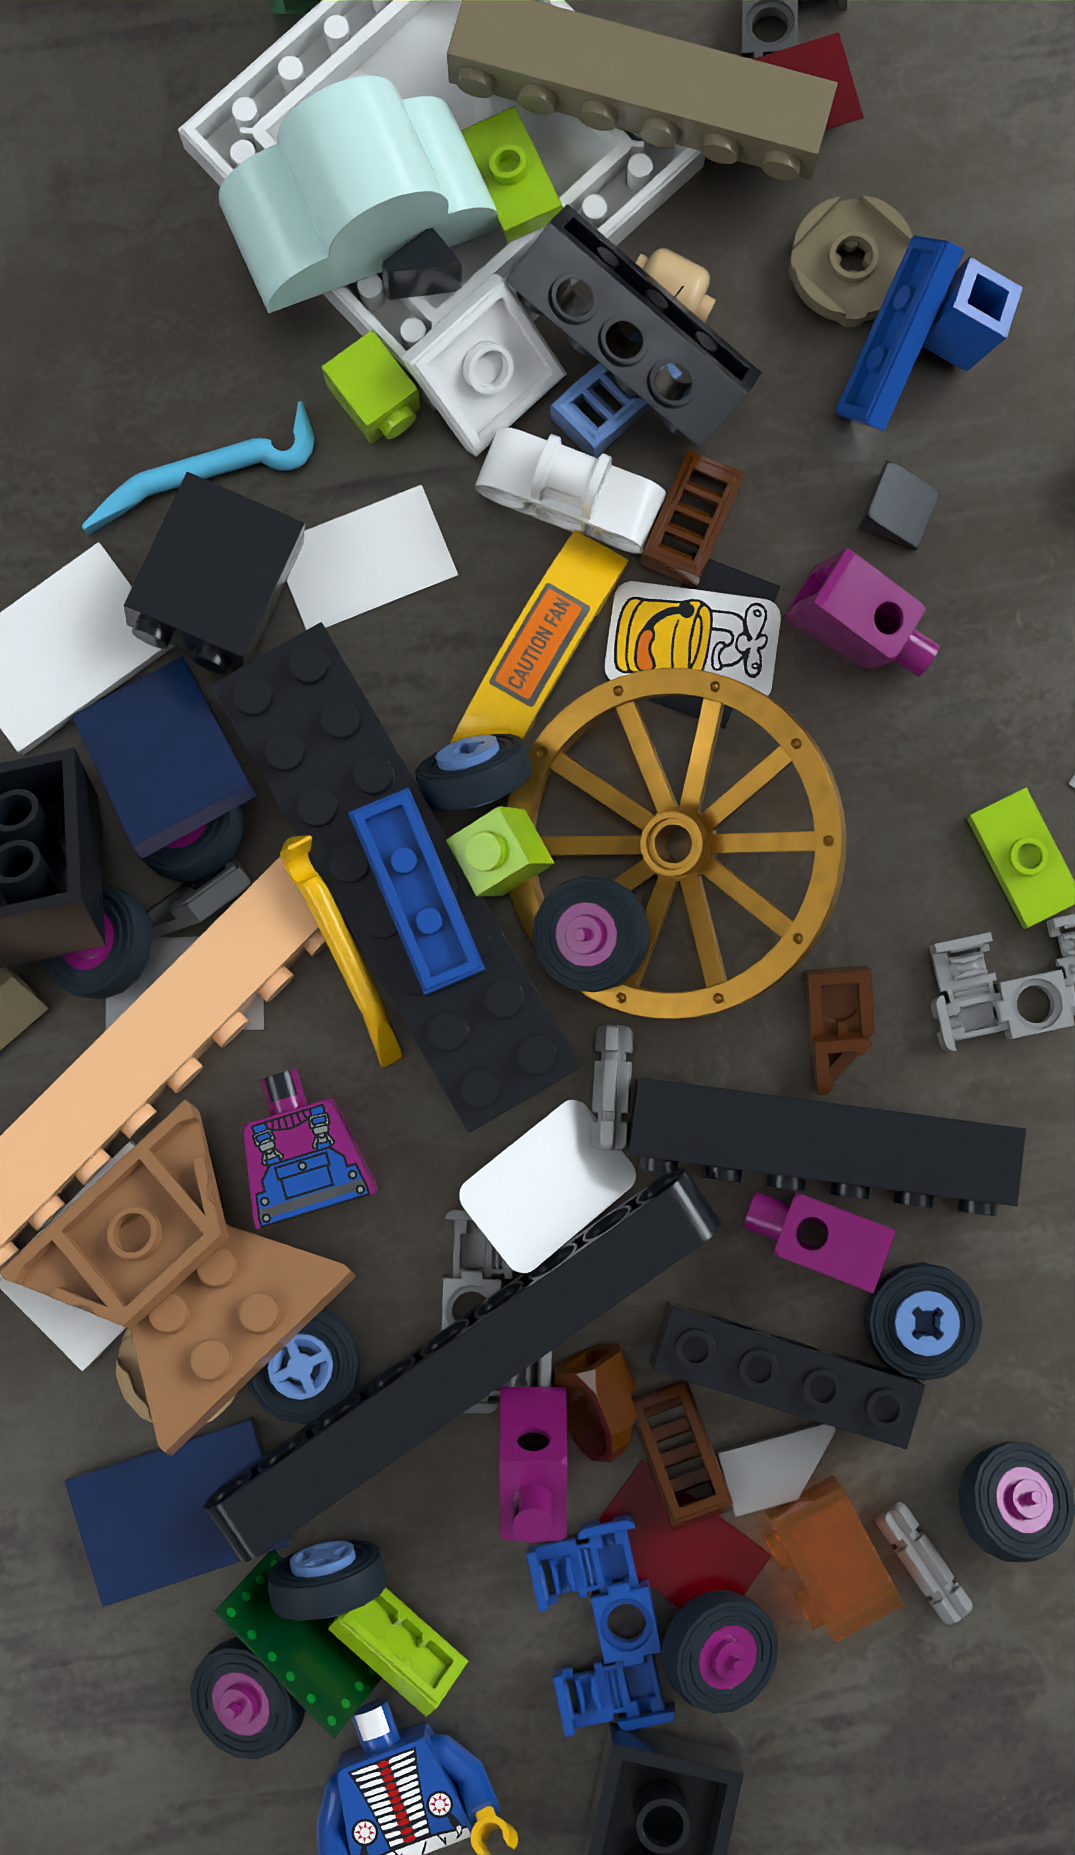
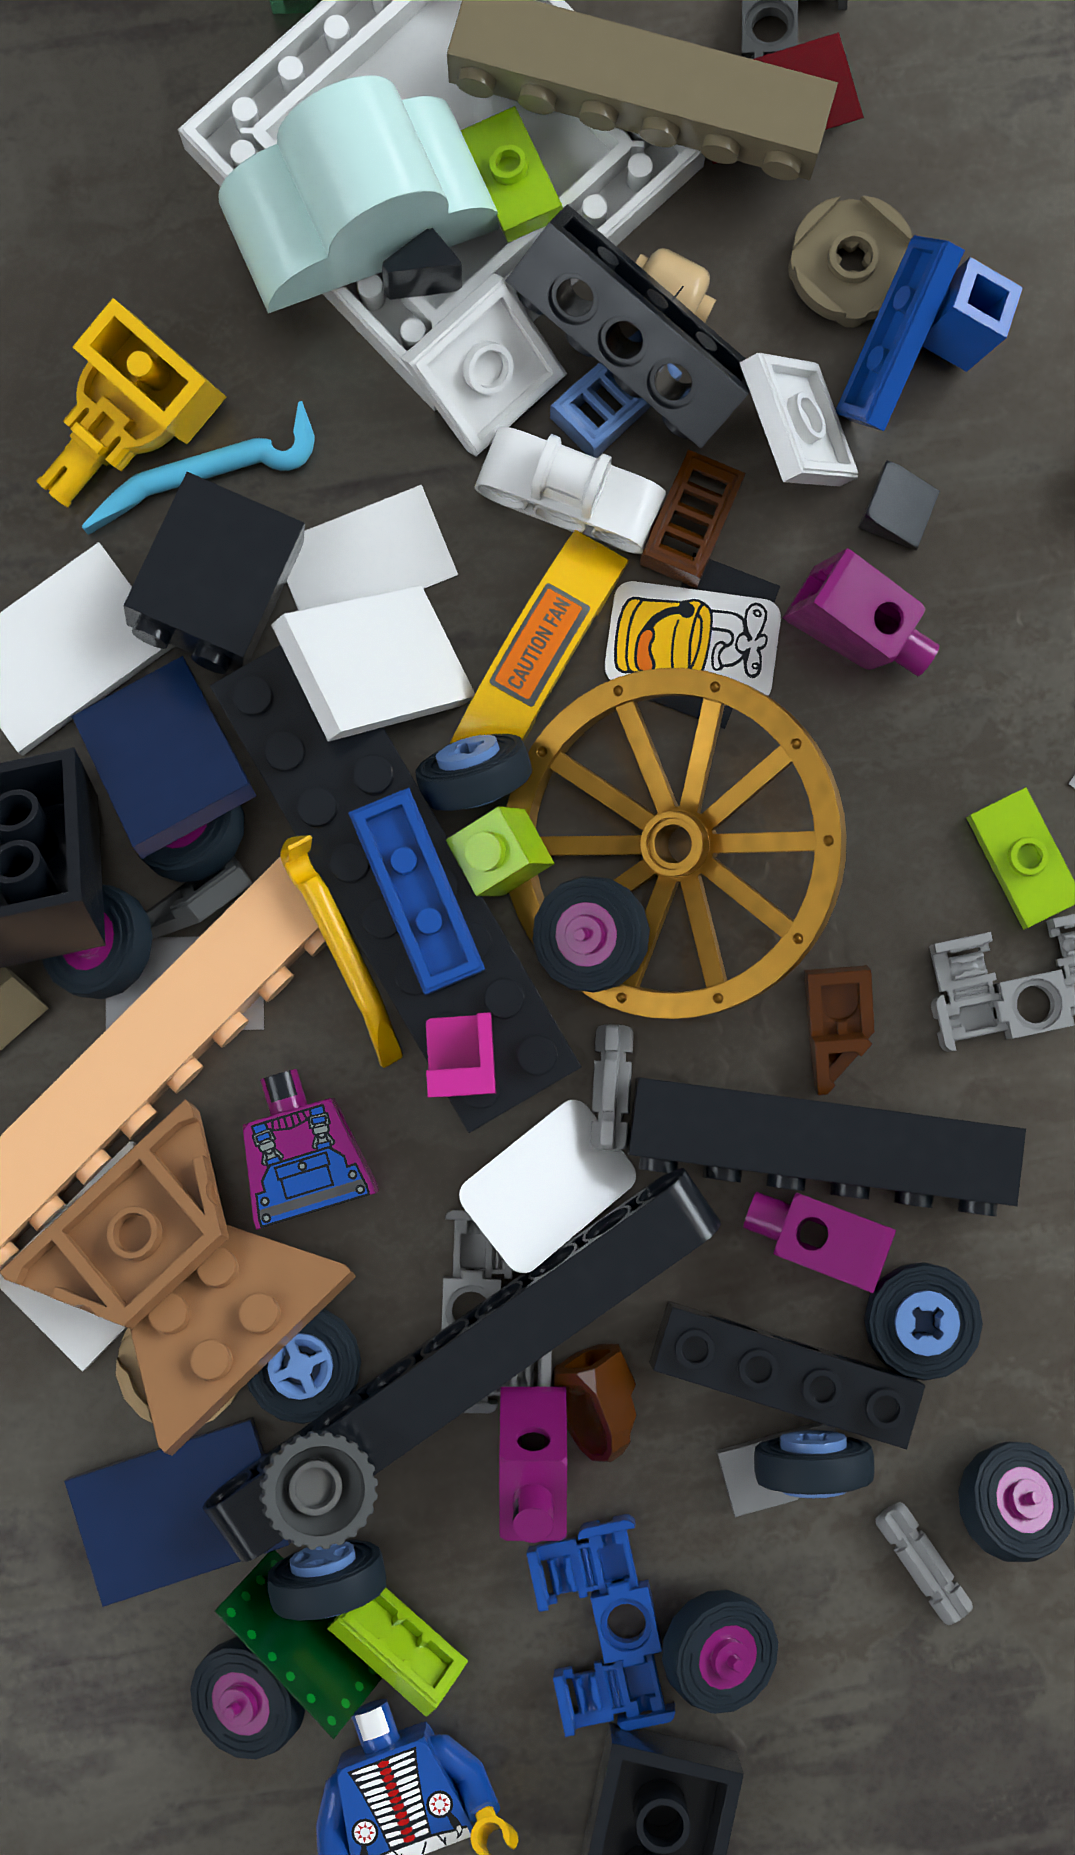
lime brick [322,330,421,445] -> none
dark red sticker [585,1460,772,1609] -> none
reddish brown slope [633,1380,733,1531] -> none
clear orange brick [763,1476,904,1643] -> none
none -> yellow brick [36,298,227,508]
none -> dark grey hat [259,1431,378,1550]
none -> white tile [271,585,475,742]
none -> dark pink panel [426,1012,496,1098]
none -> white tile [740,353,858,487]
none -> black wheel [754,1430,875,1498]

